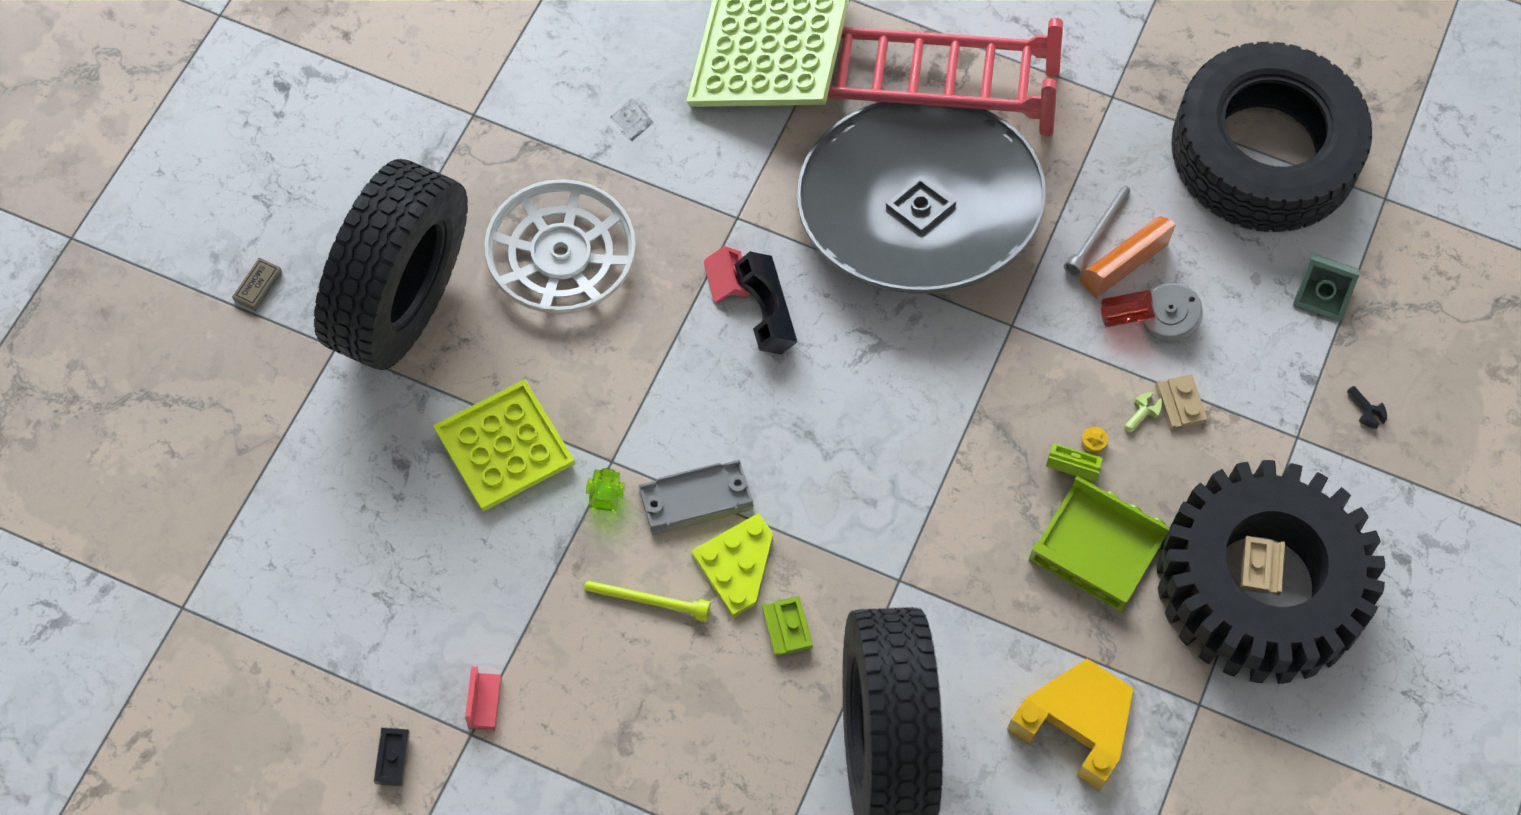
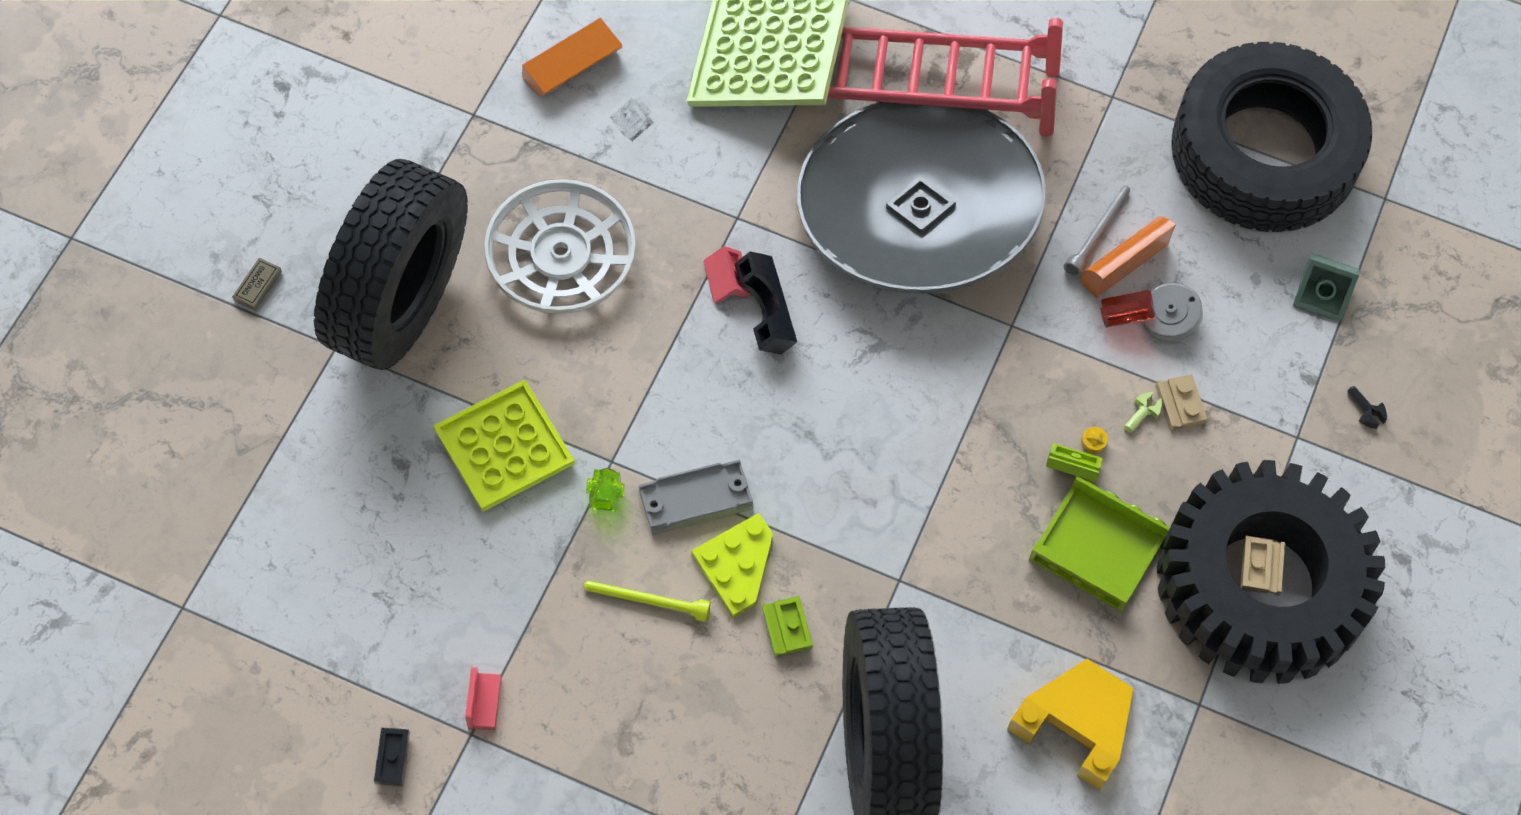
none -> orange brick [522,17,623,97]

